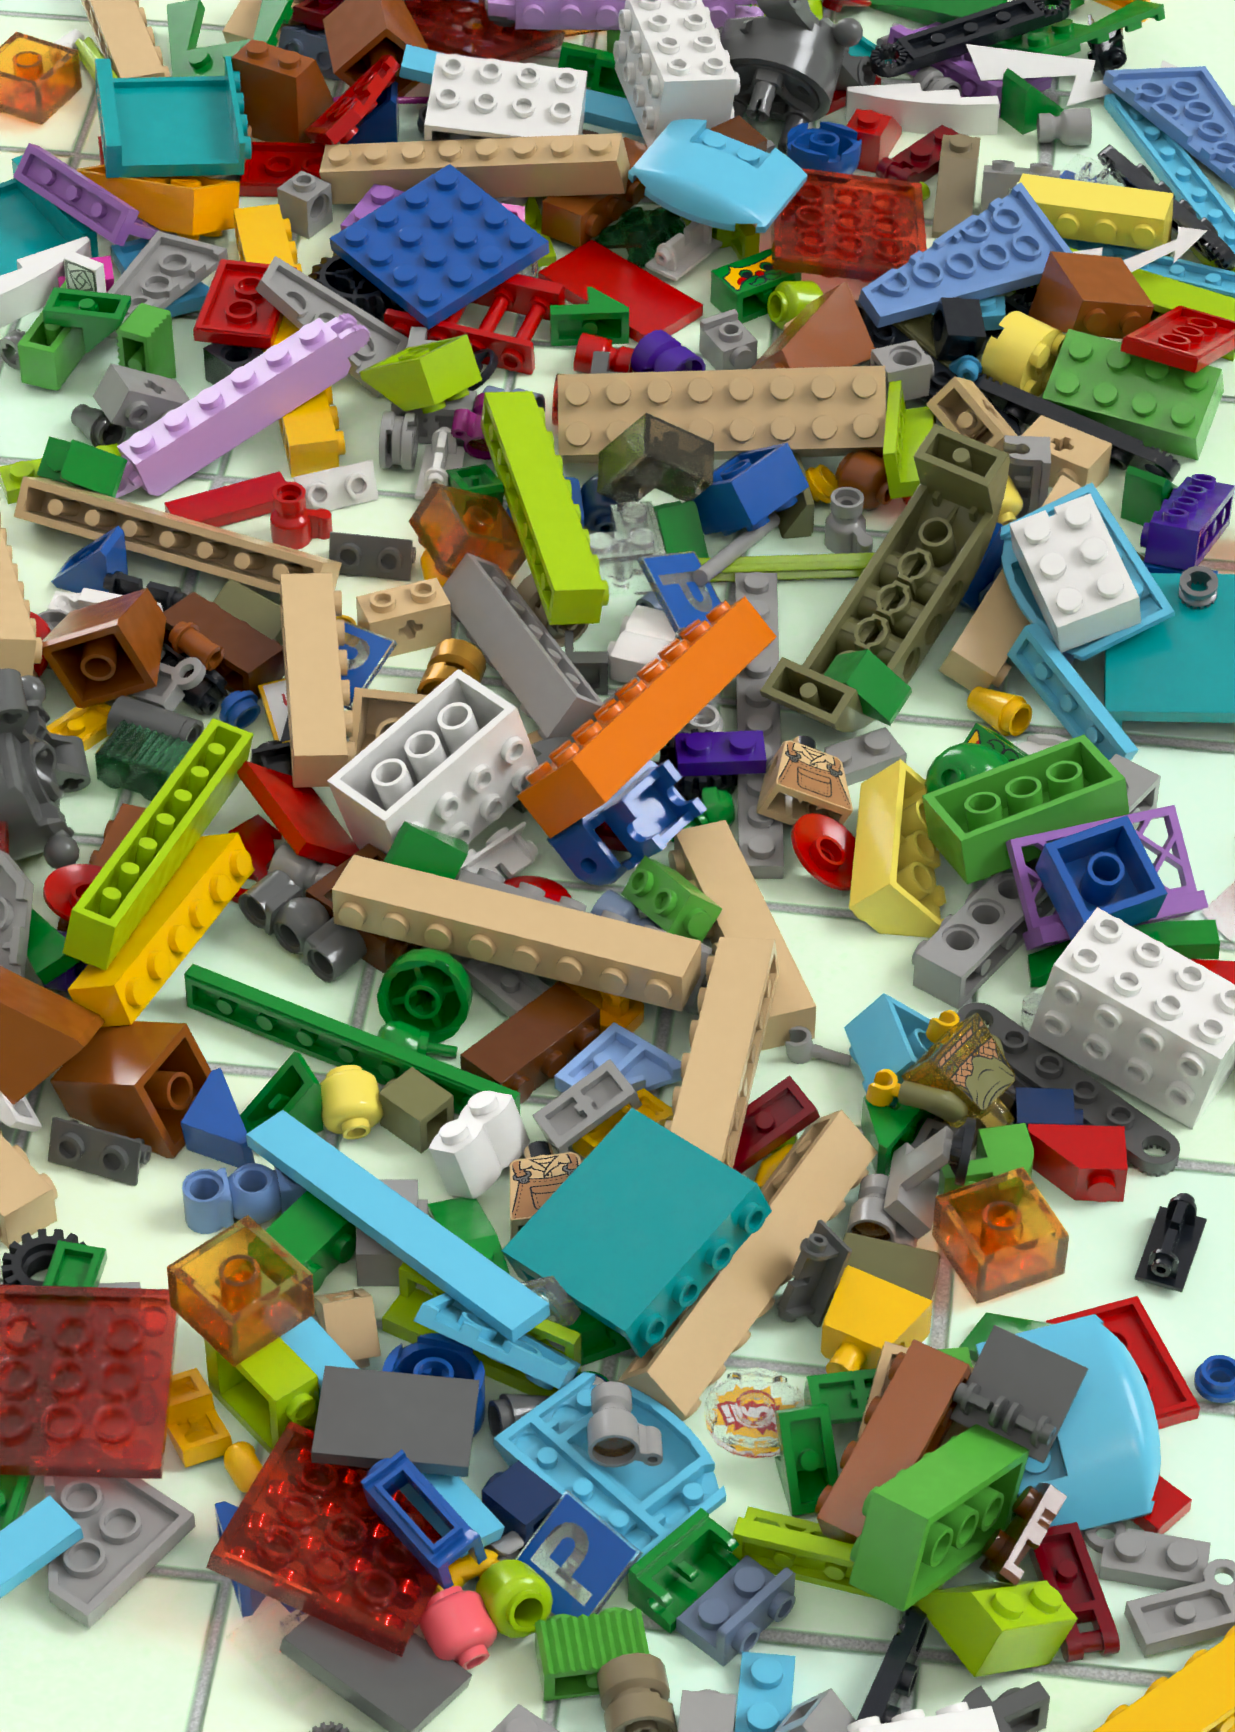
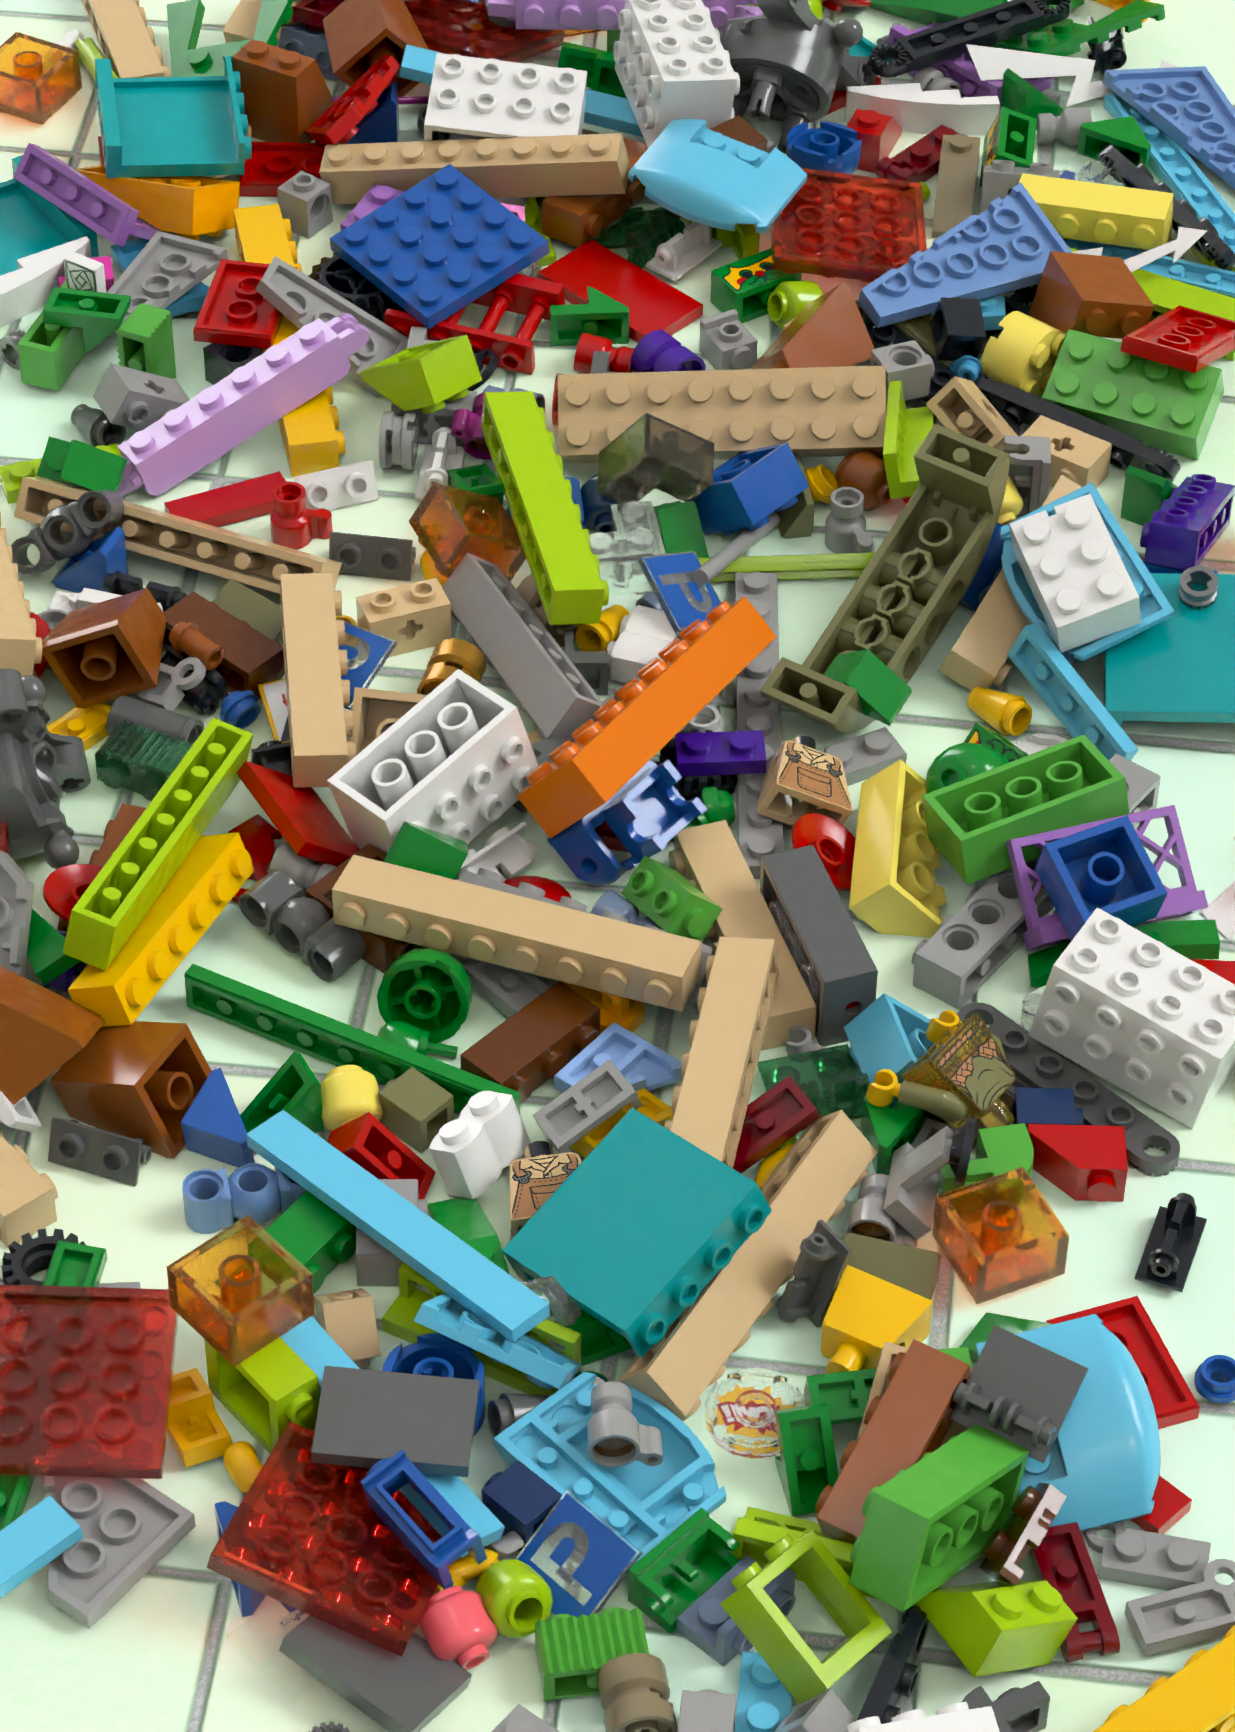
none -> dark grey piece [11,489,124,574]
none -> red slope [327,1112,436,1199]
none -> yellow cone [575,604,630,651]
none -> lime window [720,1529,892,1704]
none -> clear green hinge [757,1044,870,1130]
none -> dark grey brick [760,845,878,1047]
none -> green brick [979,106,1037,187]
none -> green slope [1077,116,1151,169]

